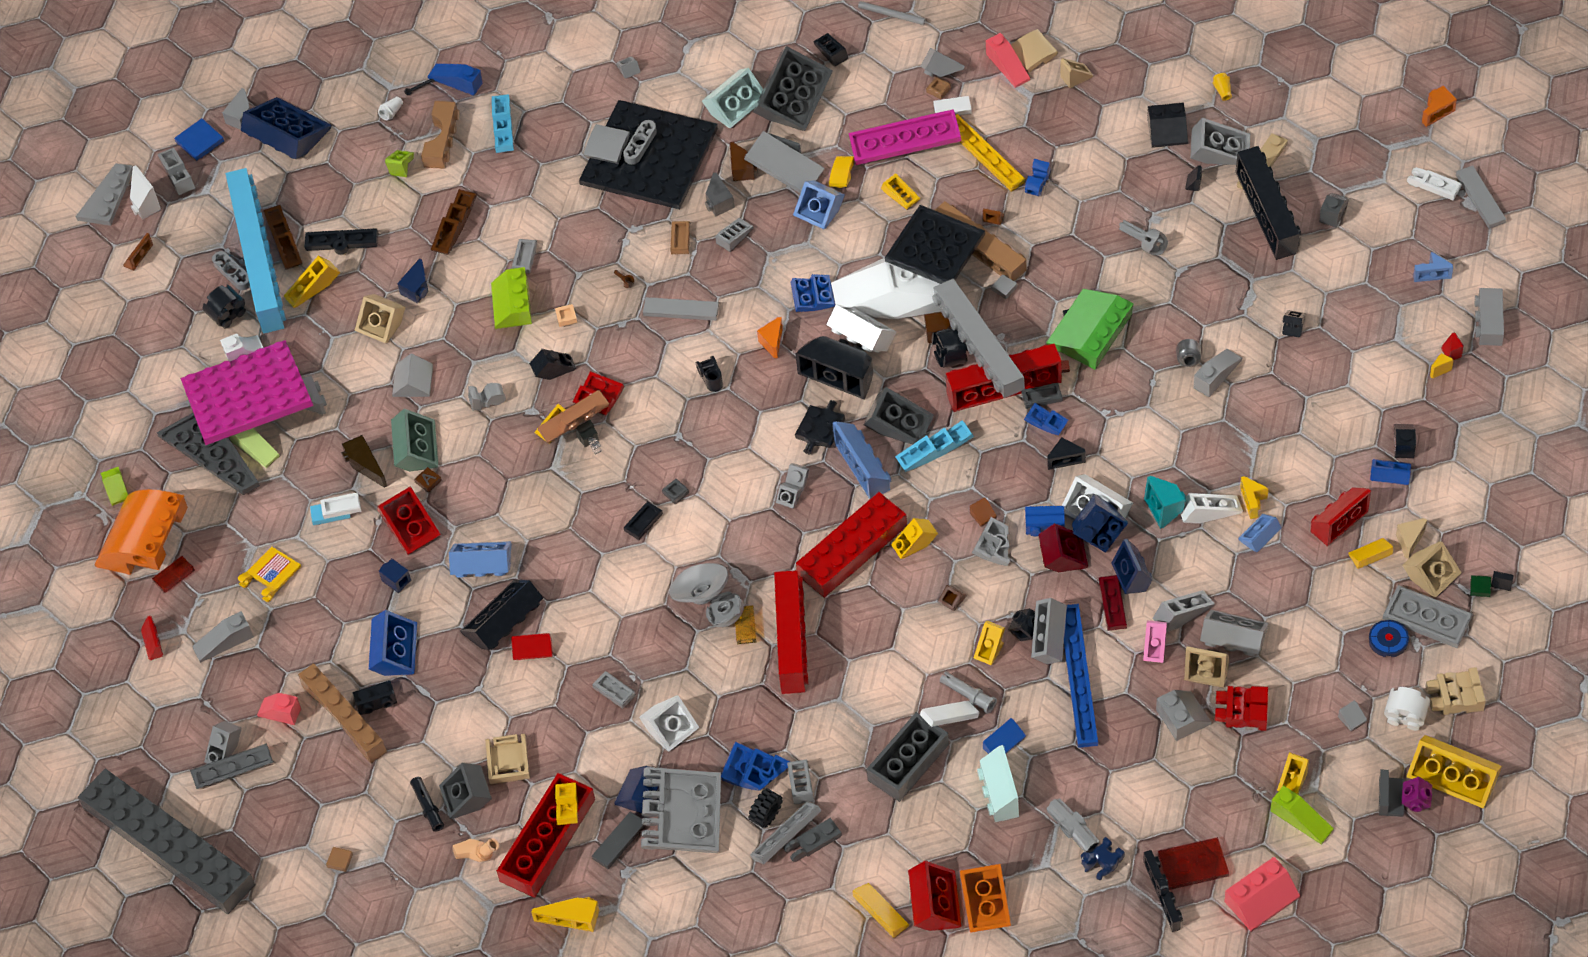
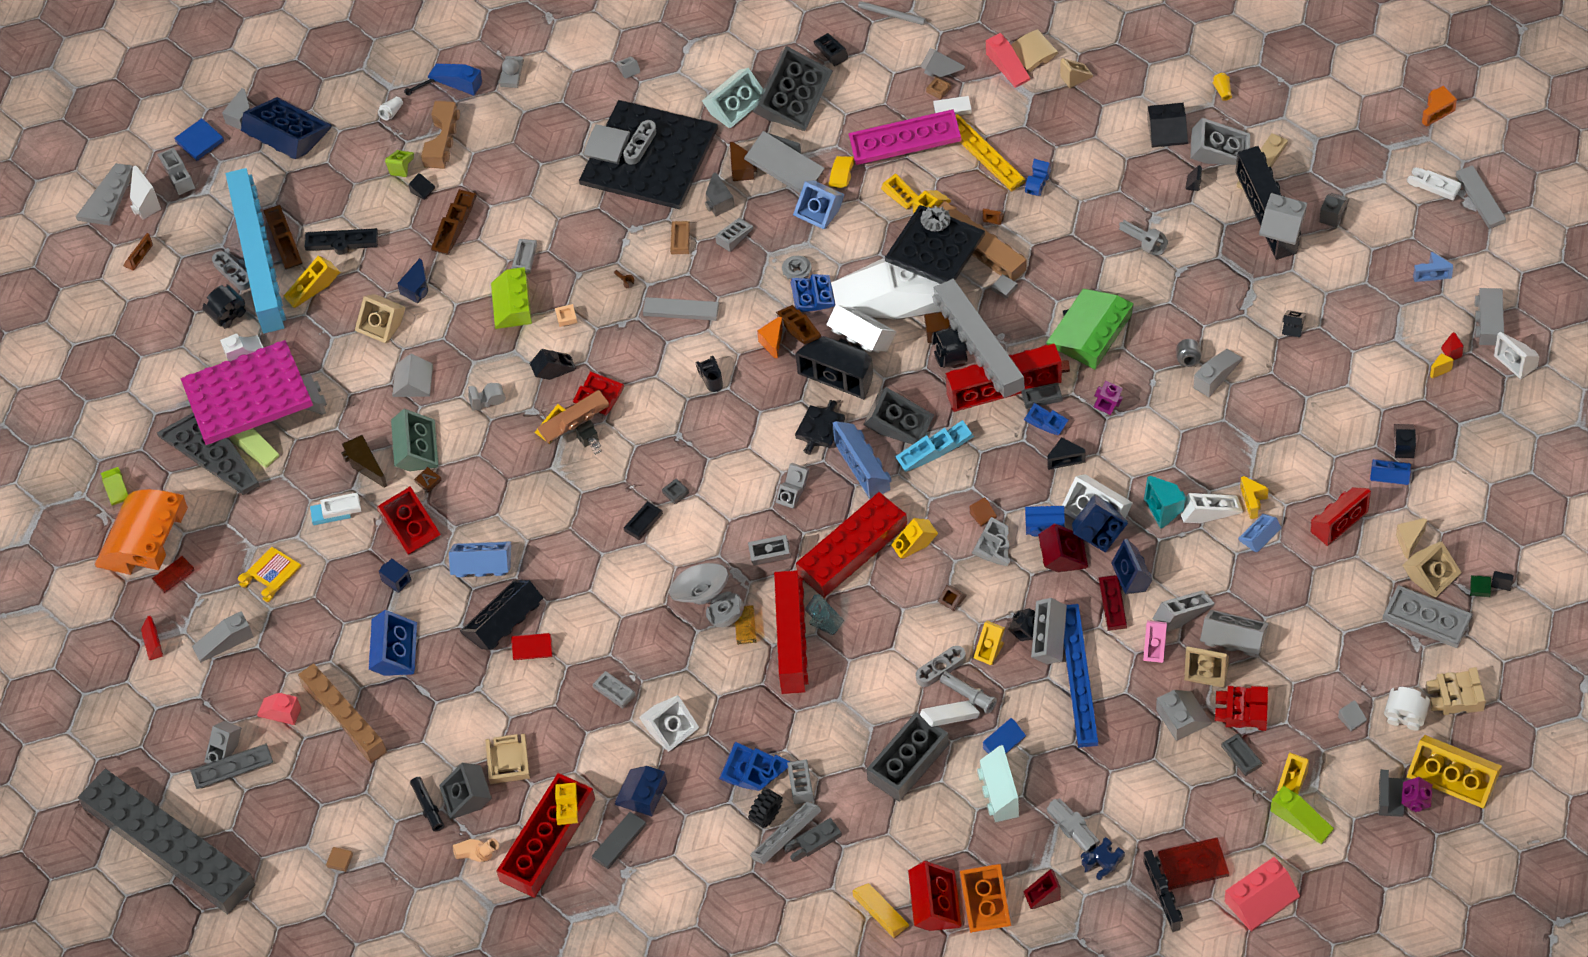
black bracket [352,680,398,715] -> none
medium azure slope [491,94,514,153] -> none
yellow slope [531,897,600,932] -> none
light grey hinge [641,767,721,853] -> none
yellow slope [1348,538,1393,569] -> none
tile [1369,620,1409,657] -> none
none -> black slope [409,173,435,200]
none -> light grey tile [500,56,524,88]
none -> light grey brick [748,535,792,565]
none -> reddish brown slope [776,305,821,345]
none -> light grey gear [782,256,811,279]
none -> clear light blue slope [804,594,844,635]
none -> yellow slope [913,190,951,214]
none -> light grey beam [916,646,966,687]
none -> light grey gear [921,205,950,231]
none -> dark red slope [1023,869,1061,909]
none -> magenta brick [1093,380,1123,415]
none -> dark grey tile [1221,734,1262,776]
none -> light grey slope [1259,193,1307,245]
none -> white slope [1494,332,1539,379]

